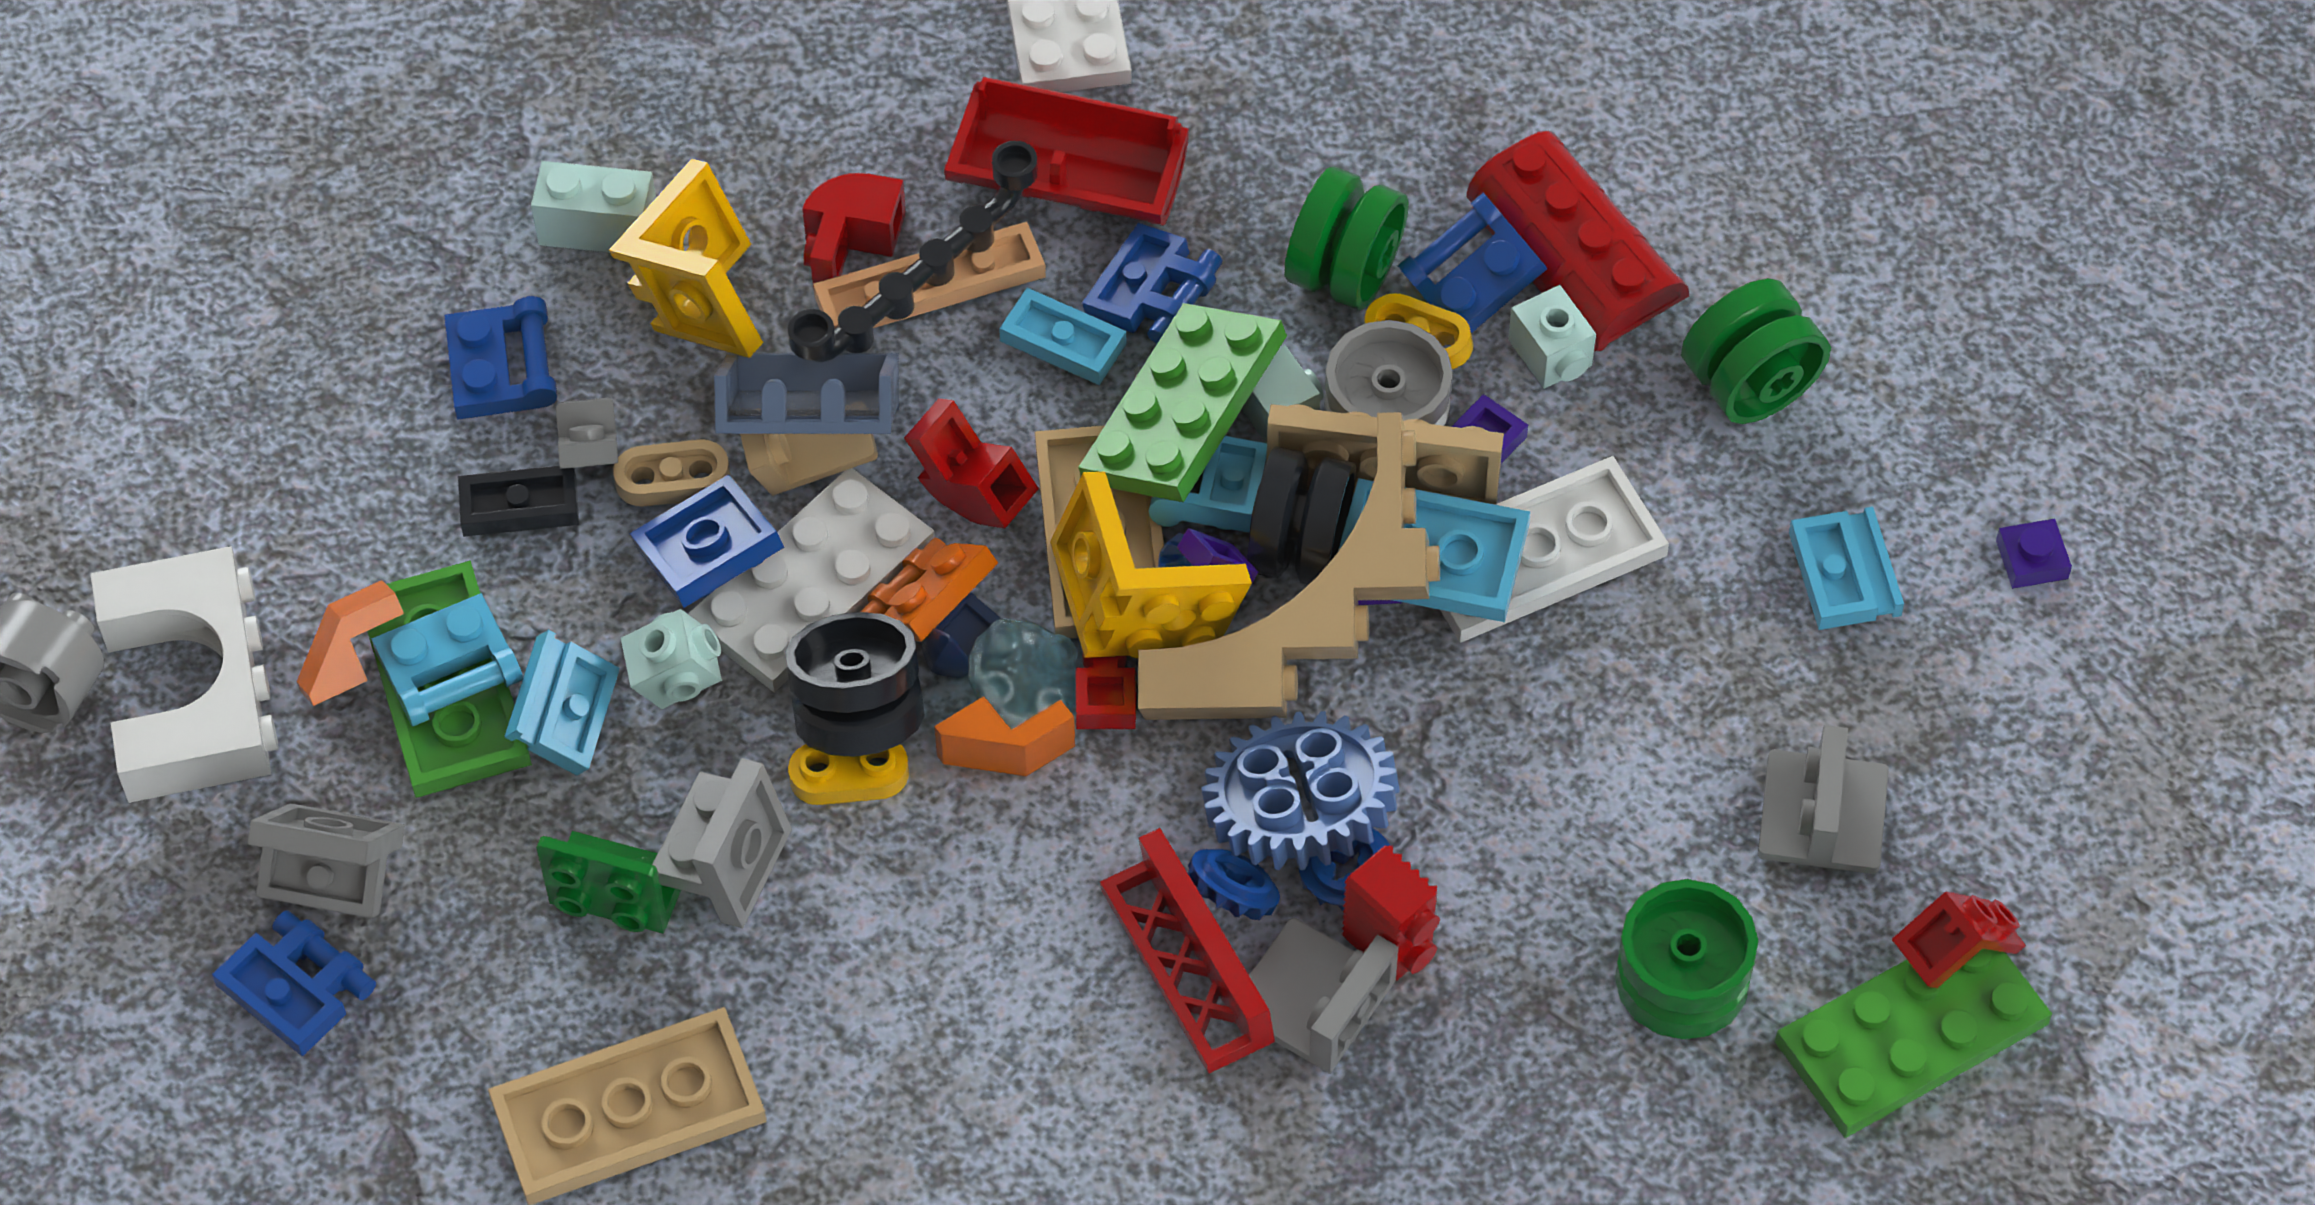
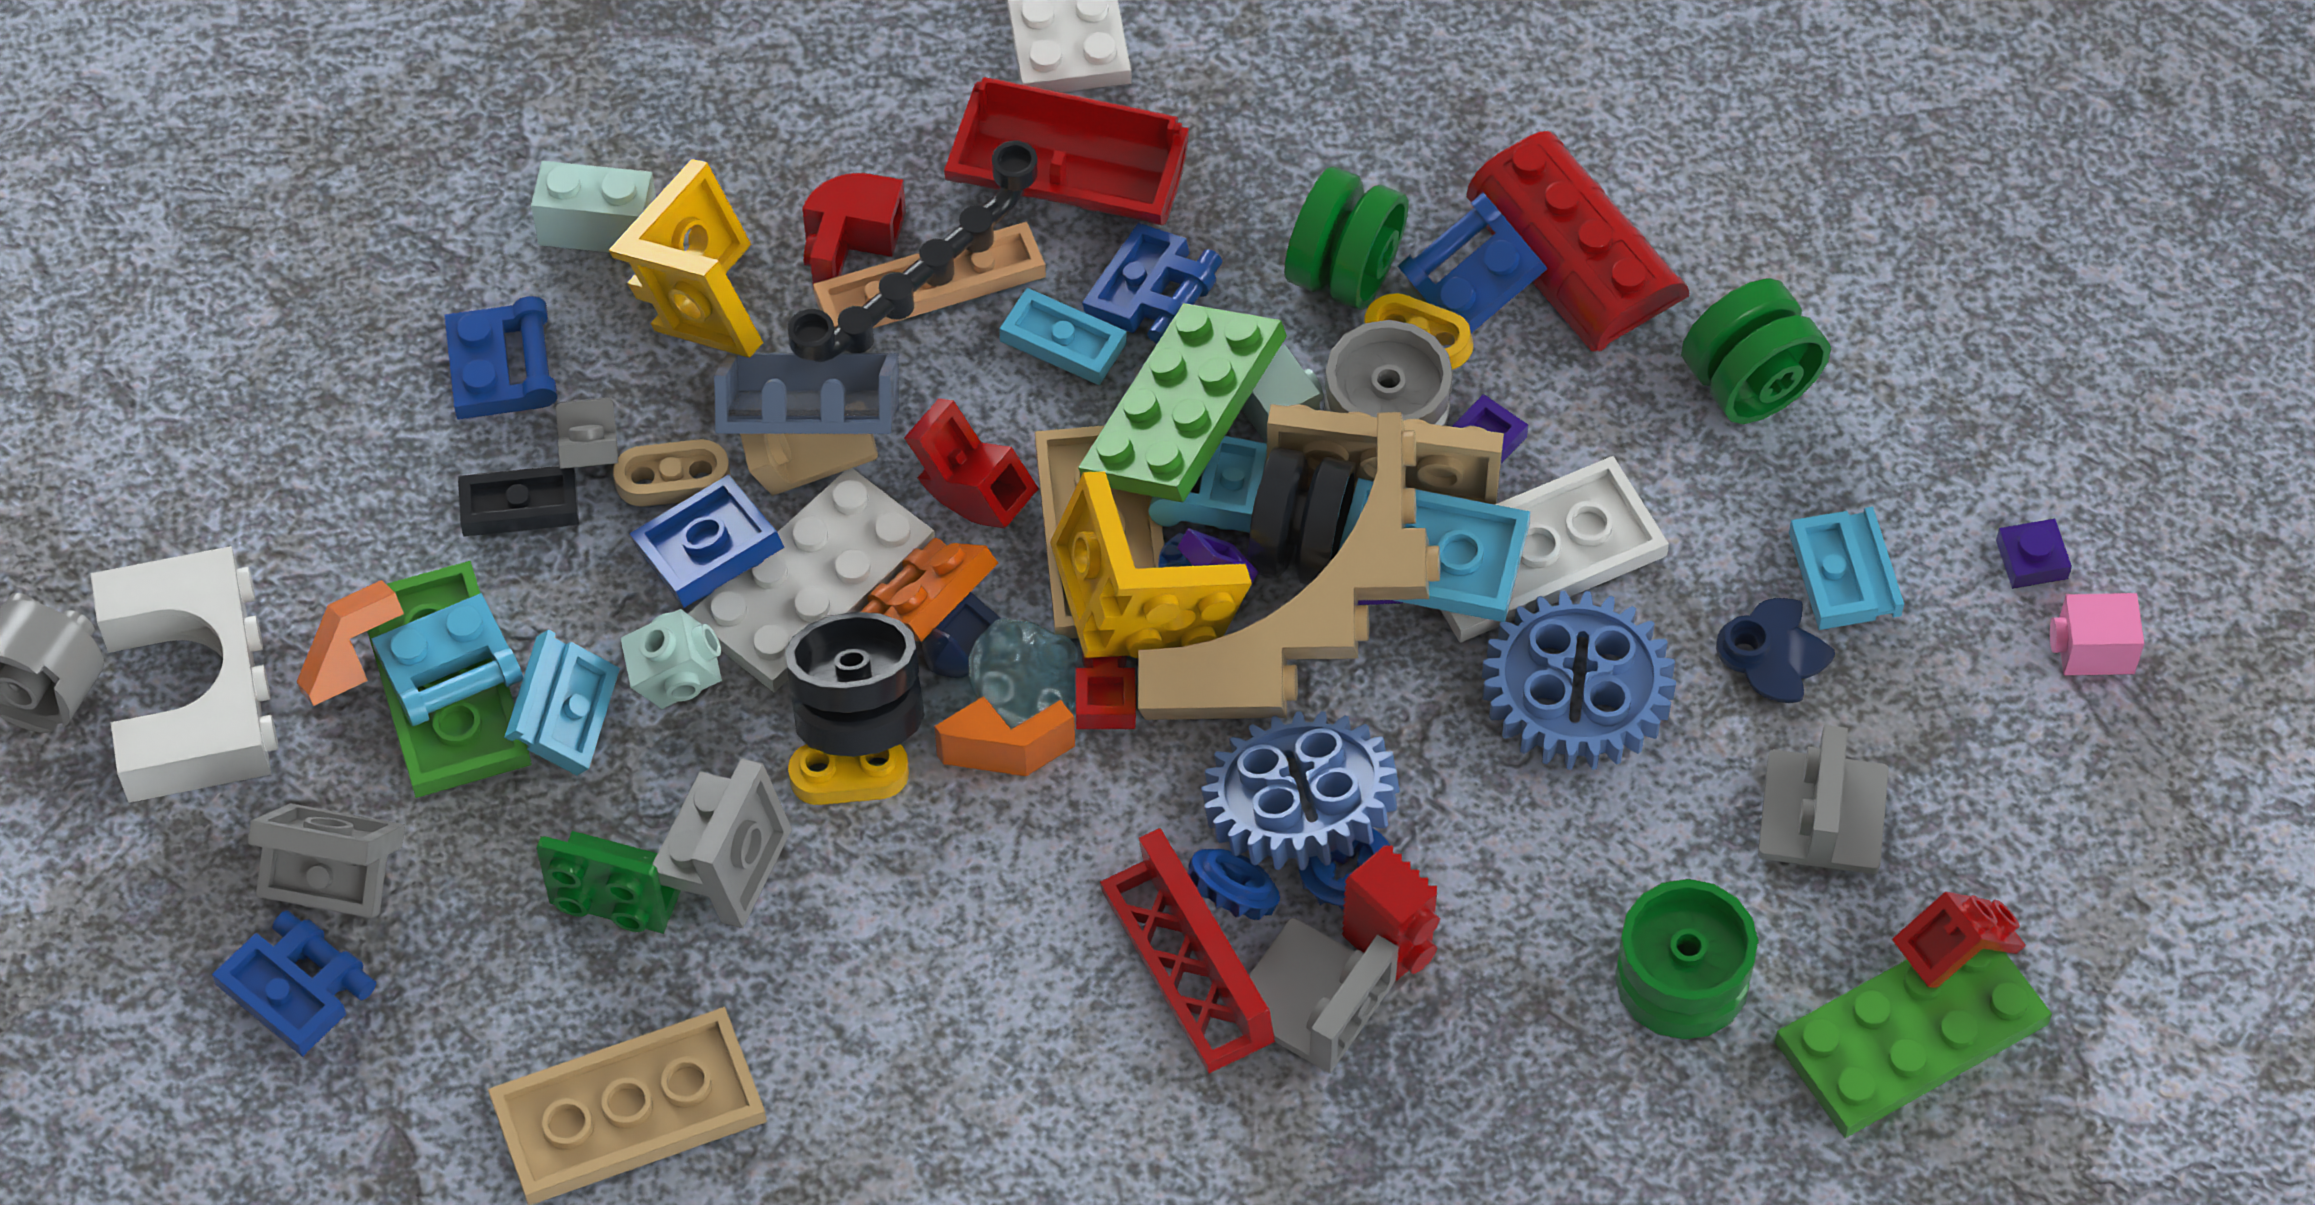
light aqua brick [1508,285,1596,389] -> none
none -> medium blue gear [1482,591,1676,770]
none -> dark blue plate [1716,598,1835,703]
none -> bright pink brick [2050,593,2144,676]

